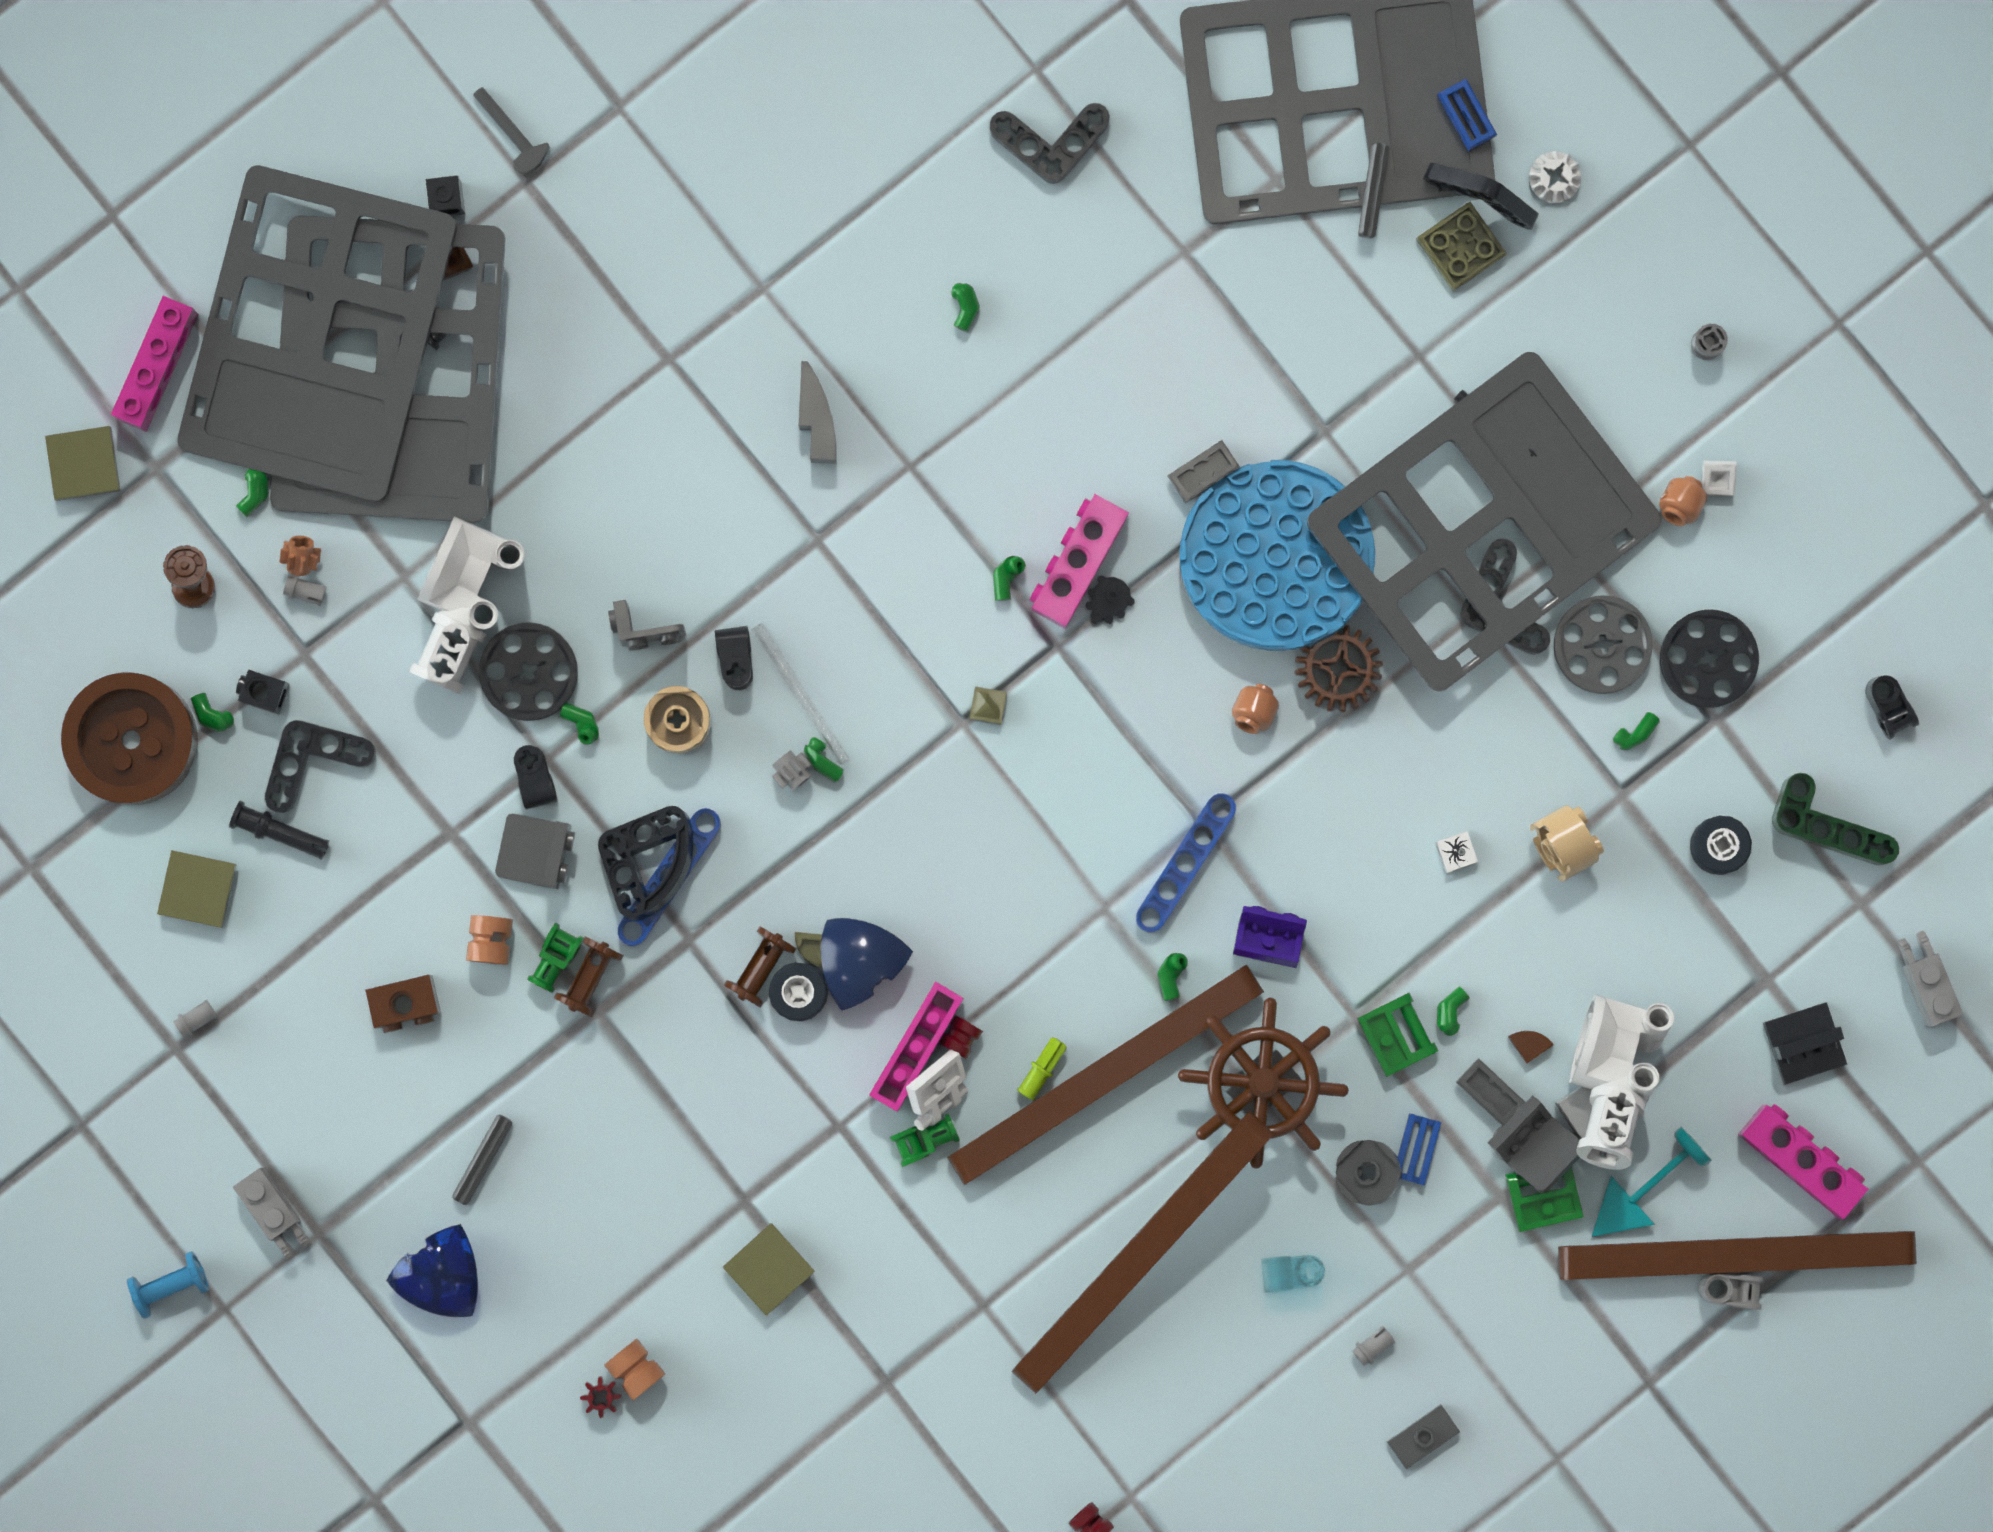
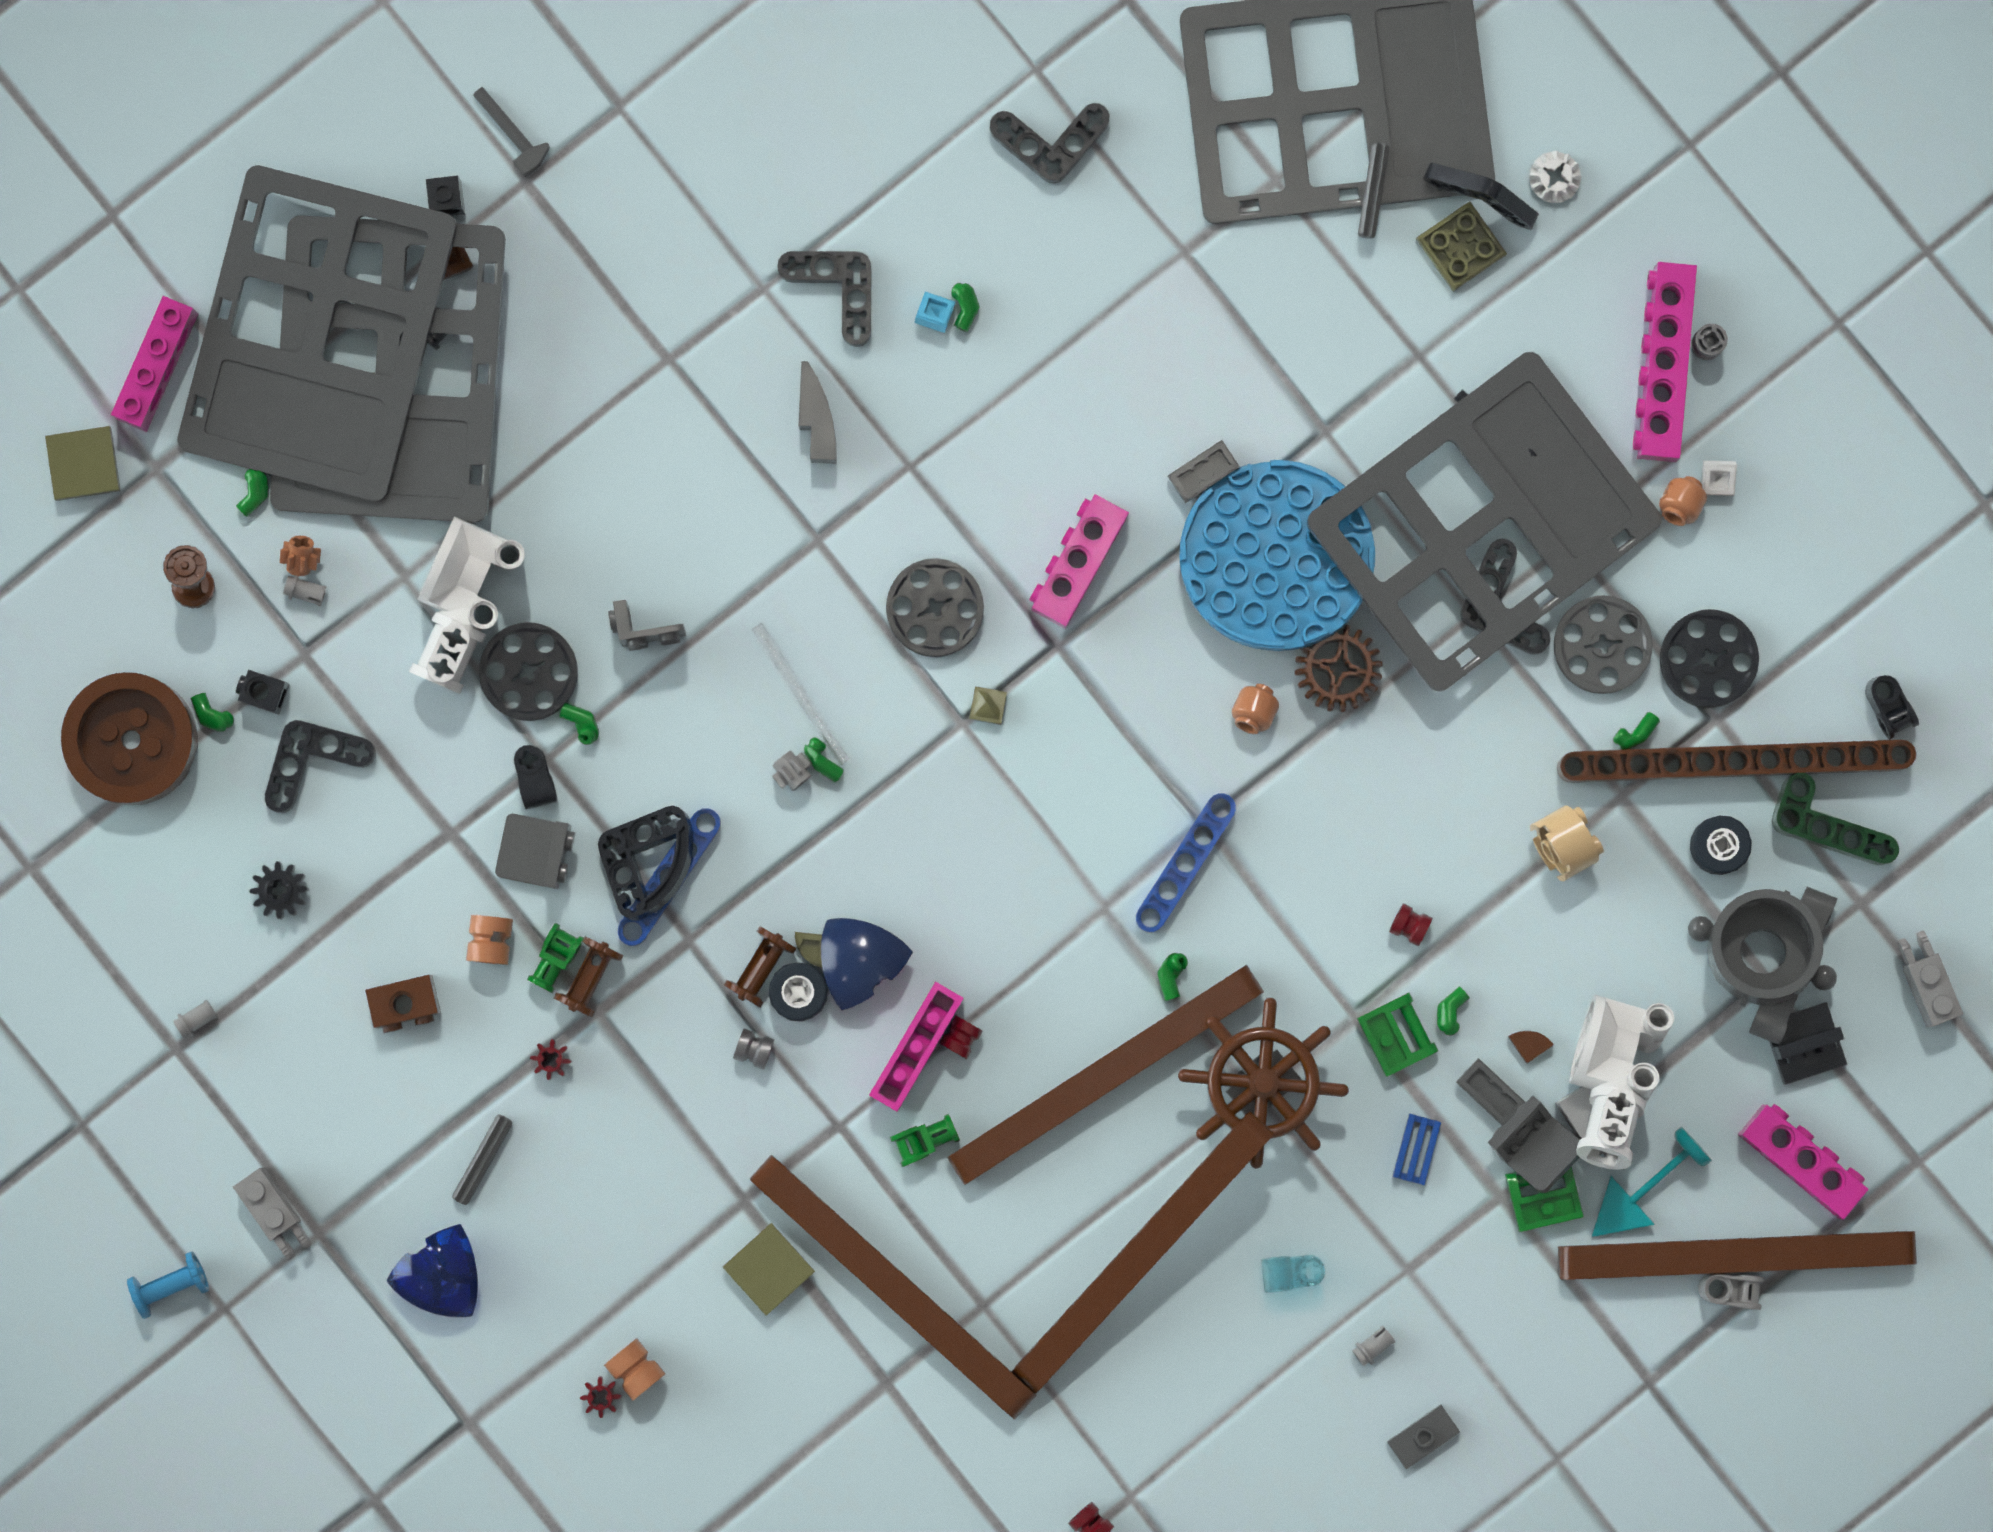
olive tile [157,850,237,928] -> none
black pin [229,800,330,860] -> none
tan brick [644,686,711,754] -> none
black piece [715,626,753,691] -> none
white plate [906,1049,968,1131] -> none
green arm [993,556,1026,601] -> none
lime axle [1017,1037,1067,1101] -> none
black piece [1086,575,1135,624] -> none
dark purple bracket [1233,906,1307,968] -> none
dark grey plate [1336,1140,1403,1206] -> none
white tile [1436,831,1478,873] -> none
blue tile [1437,79,1497,152] -> none
none -> black gear [249,861,309,920]
none -> dark red gear [530,1039,572,1080]
none -> flat silver wheel [733,1029,775,1069]
none -> reddish brown beam [749,1155,1037,1420]
none -> black beam [777,251,872,347]
none -> black wedge [886,558,984,657]
none -> medium azure tile [914,292,956,333]
none -> dark red wheel [1389,903,1433,946]
none -> reddish brown beam [1557,740,1916,783]
none -> dark pink brick [1633,262,1697,462]
none -> dark grey piece [1688,886,1838,1045]

